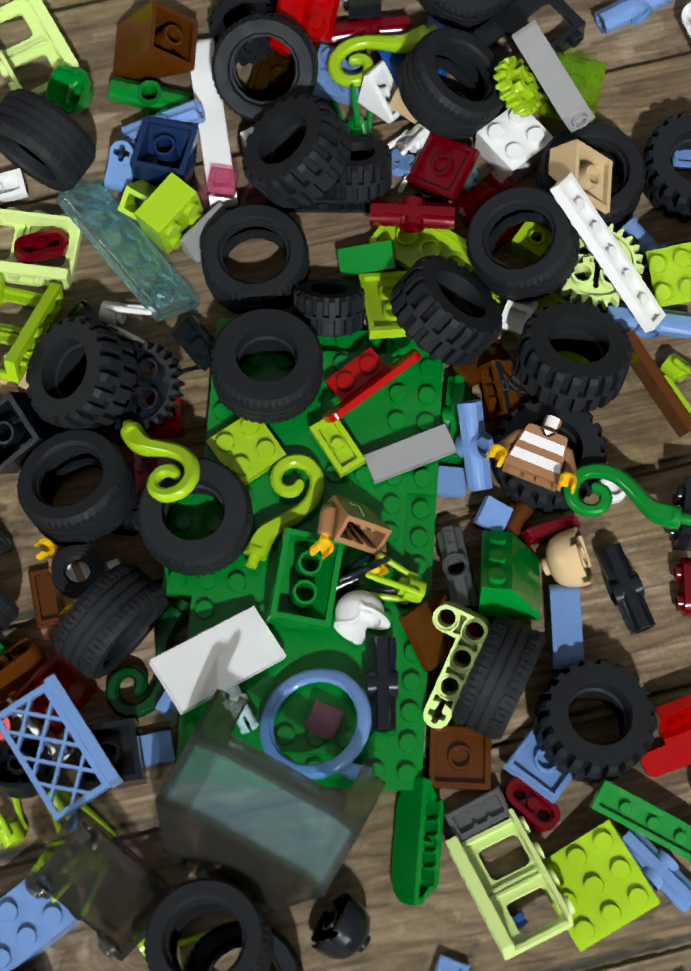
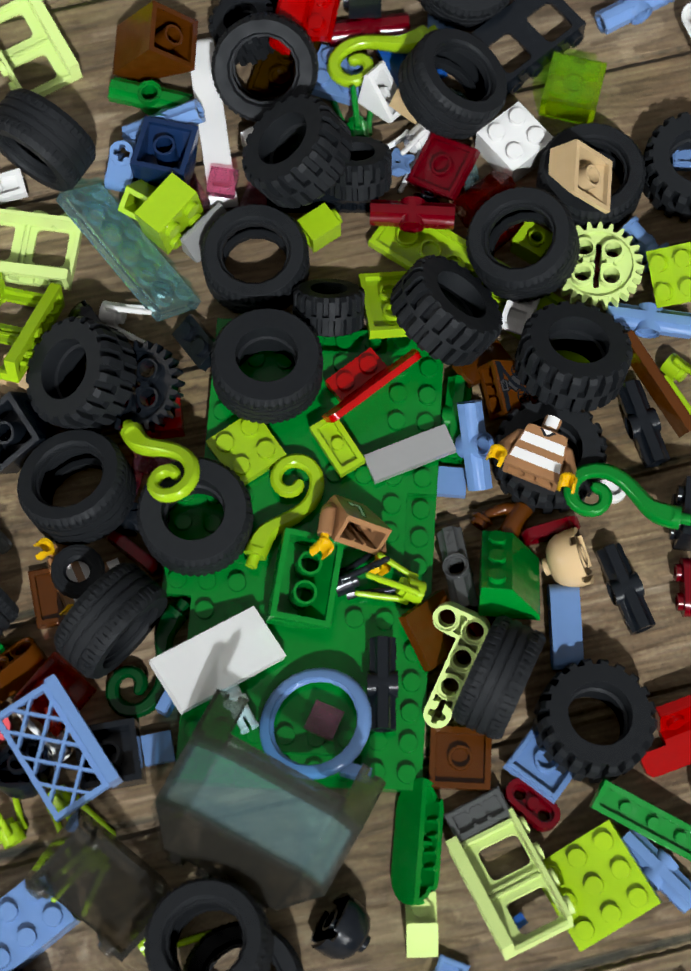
dark red plate [14,228,69,264] -> none
green helmet [46,65,94,115] -> none
white helmet [334,590,390,645] -> none
green tile [337,240,397,278] -> none
medium blue tile [473,495,514,532] -> none
lime gear [493,56,543,118] -> none
light grey slope [511,20,596,133] -> none
white plate [550,172,666,333] -> none
none -> dark red tile [107,530,159,575]
none -> lime brick [297,202,342,253]
none -> yellowish green slope [405,892,438,958]
none -> black piece [617,379,670,468]

